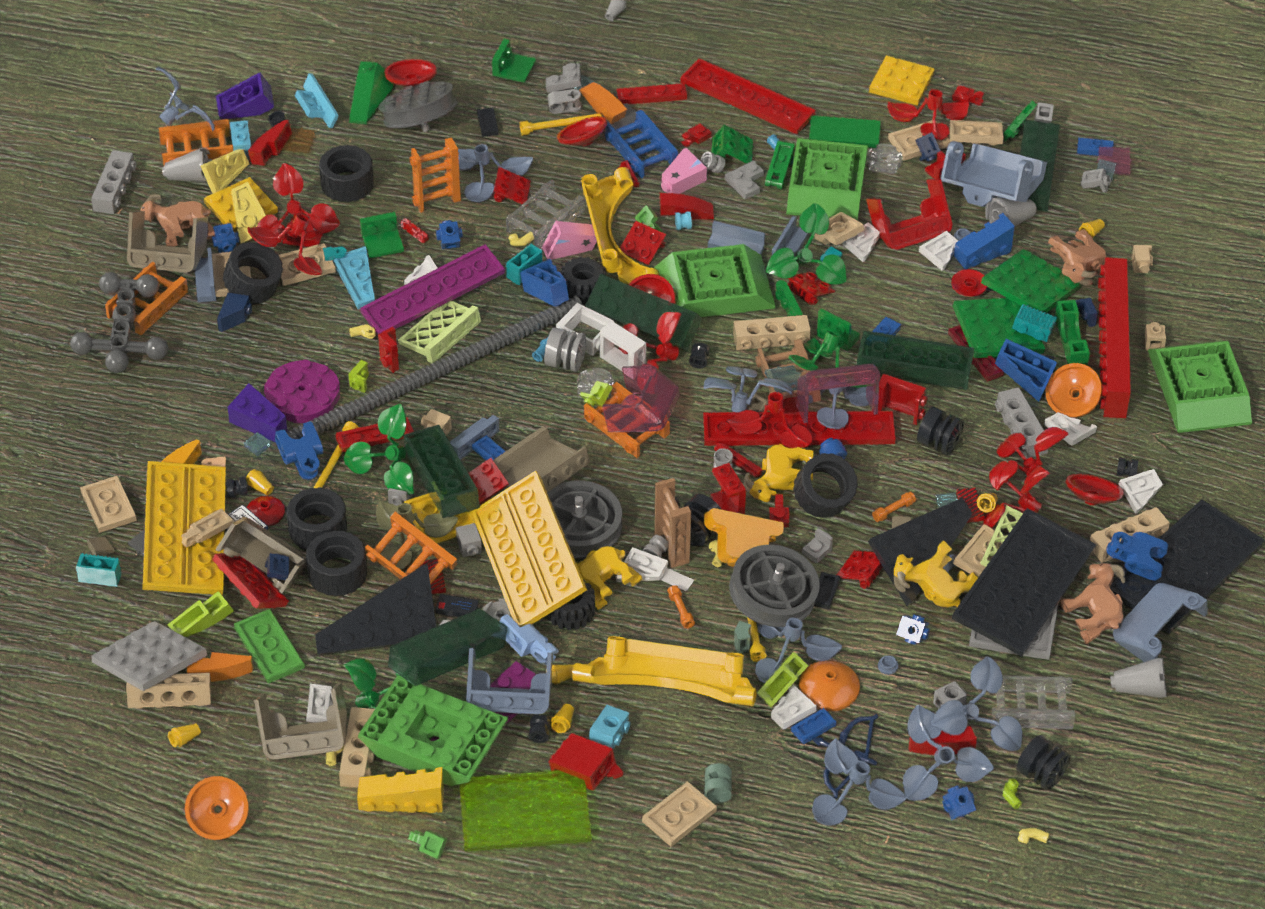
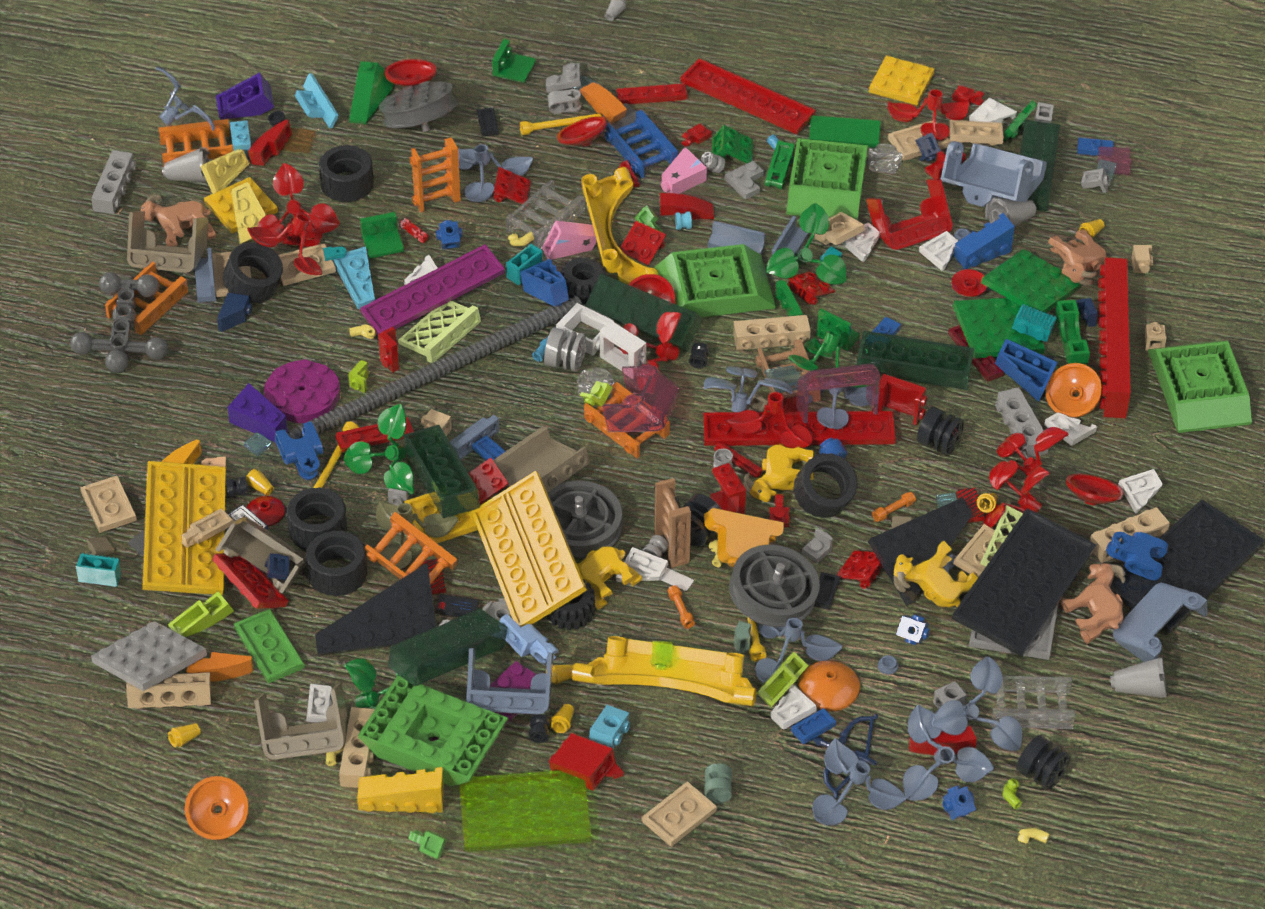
blue brick [212,223,239,253] -> none
light grey brick [456,523,482,557] -> none
black wheel [1116,457,1138,477] -> none
none -> clear neon green bracket [650,641,673,670]
none -> white wing [969,98,1017,123]

